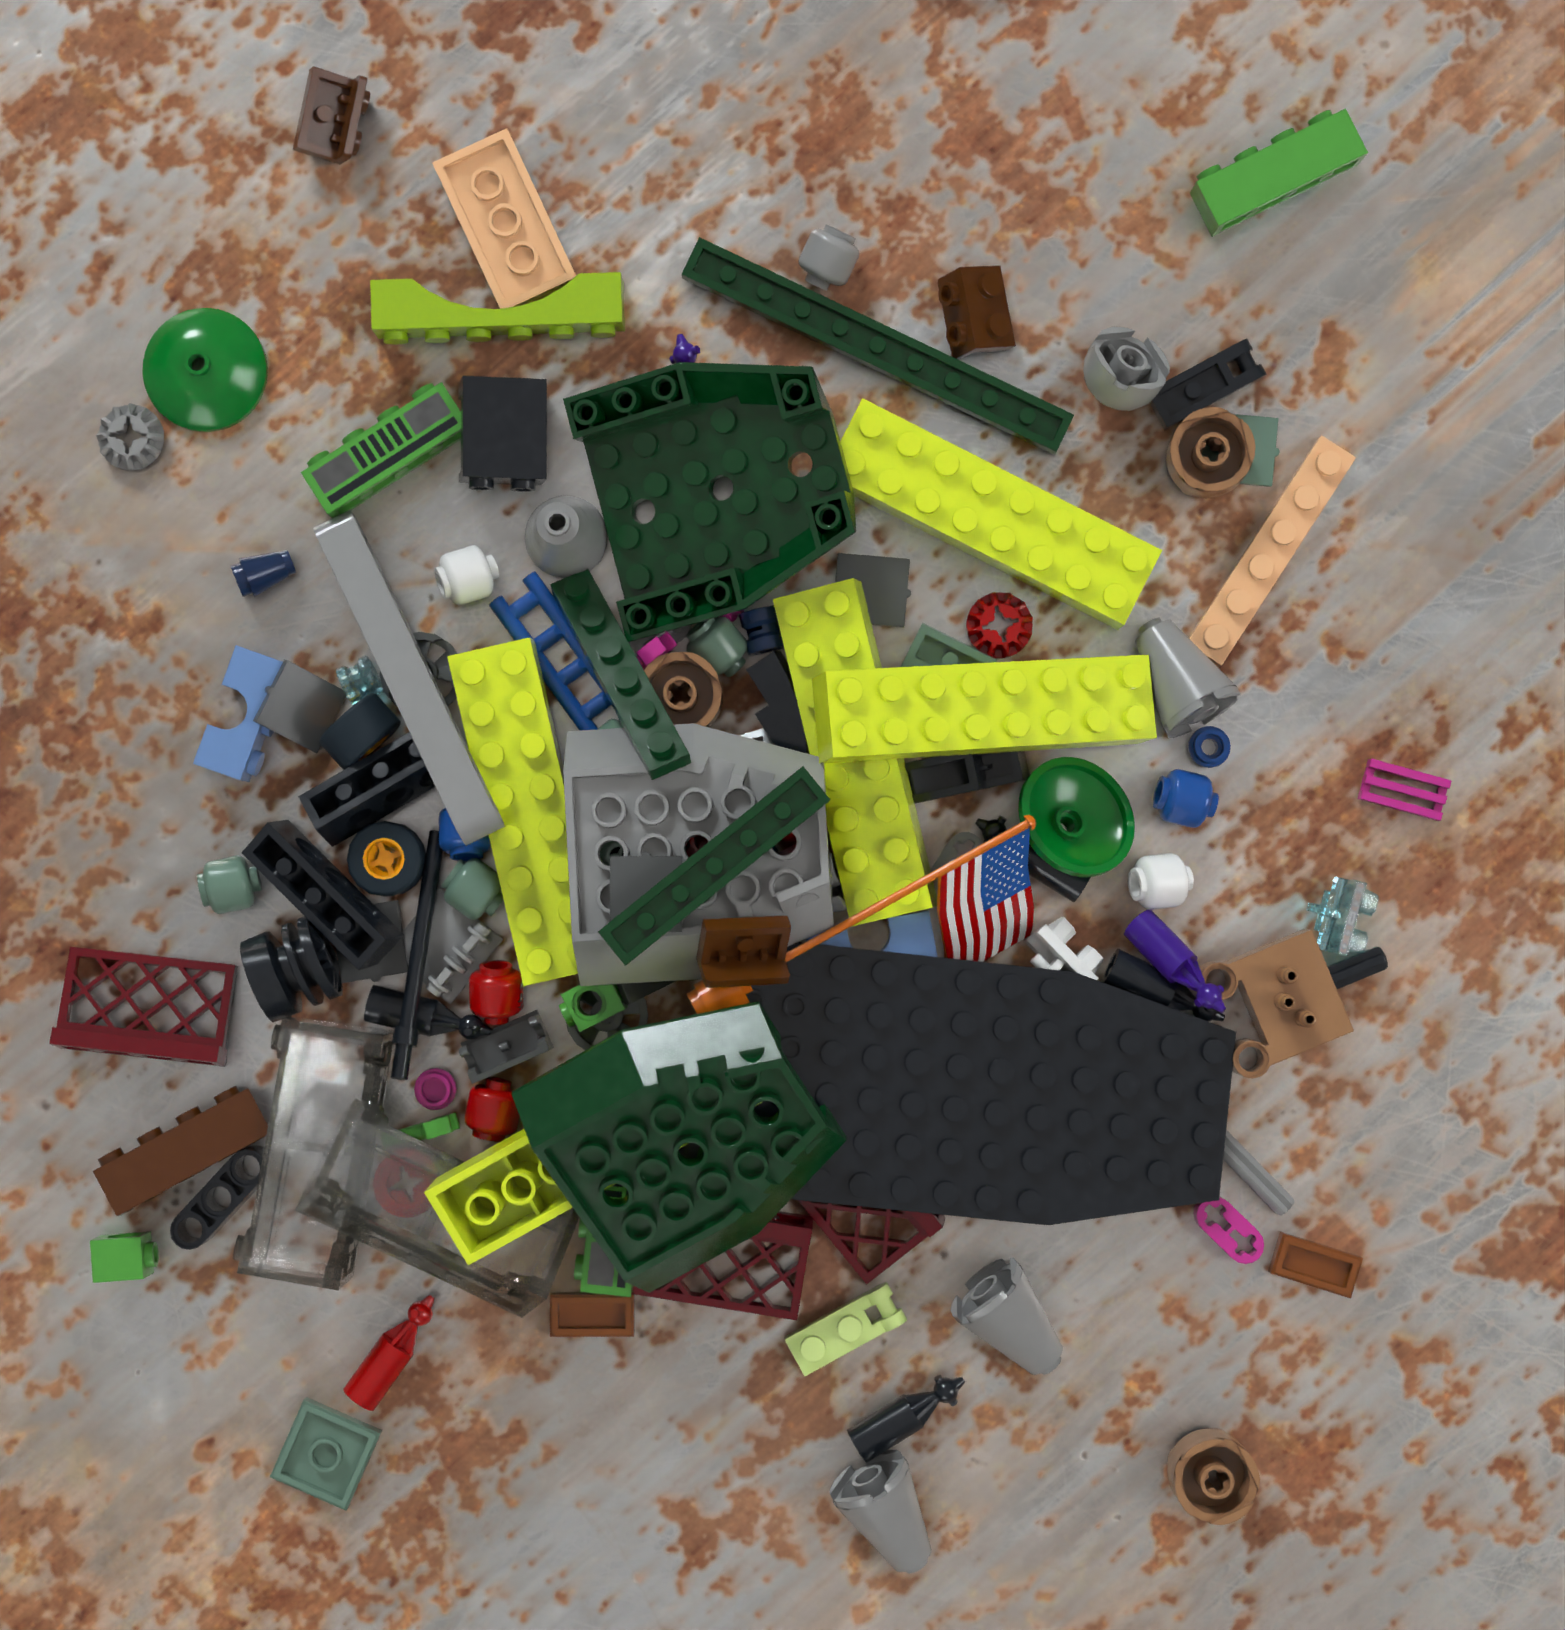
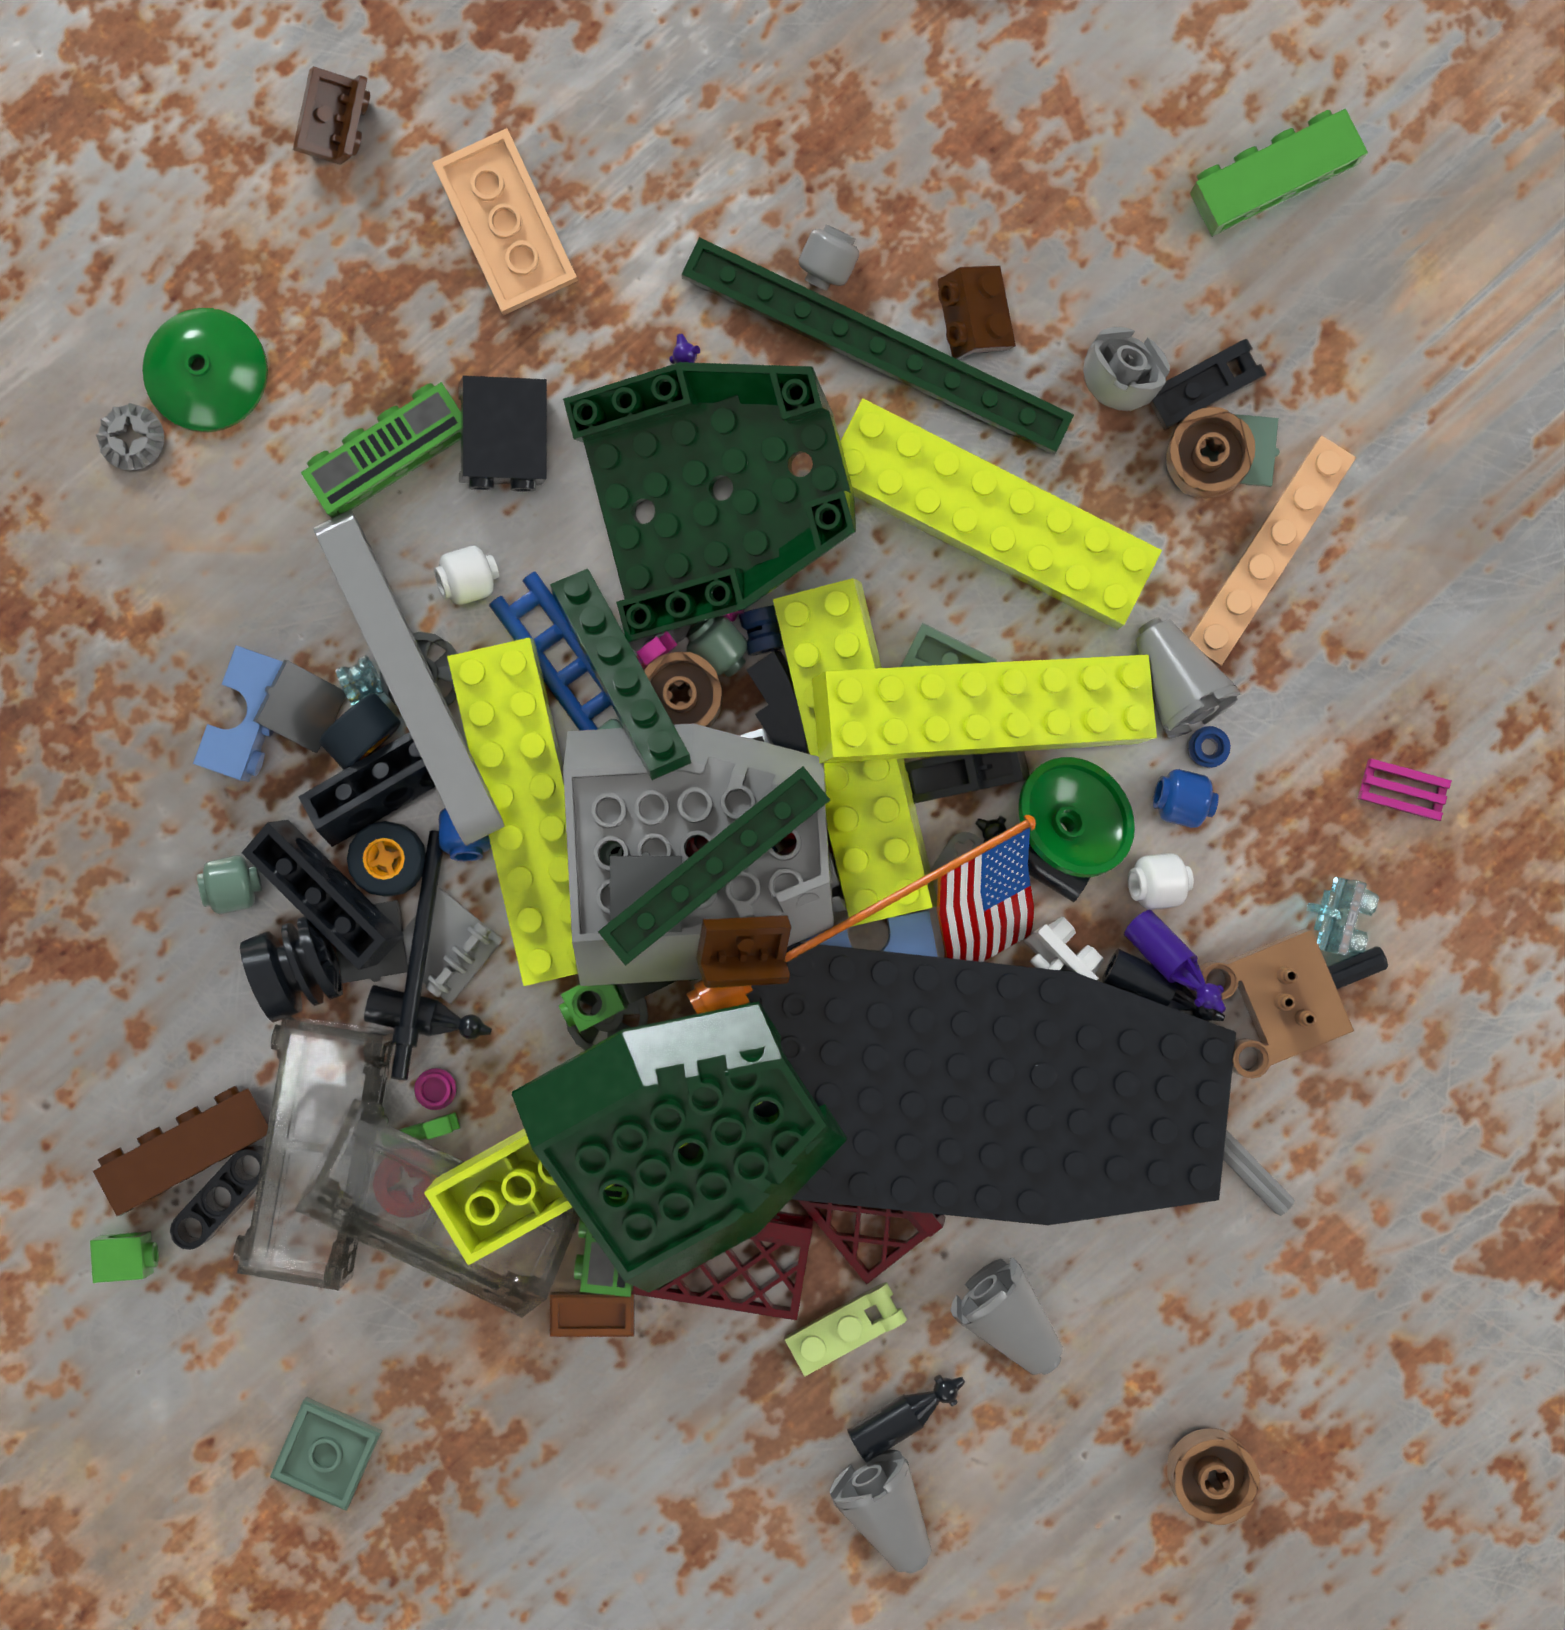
dark red fence [49,947,238,1067] -> none
dark blue cone [230,549,296,597] -> none
red wheel [343,1294,435,1411] -> none
lime arch [370,272,625,345] -> none
sand green head [441,858,503,920] -> none
dark grey hinge [459,1010,554,1084] -> none
red head [464,1077,520,1142] -> none
red head [469,960,524,1025] -> none
light grey cone [525,496,607,578] -> none
dark grey piece [835,553,911,628] -> none
red gear [966,592,1033,658] -> none
dark pink beam [1193,1197,1264,1264] -> none
dark orange tile [1268,1231,1363,1299] -> none

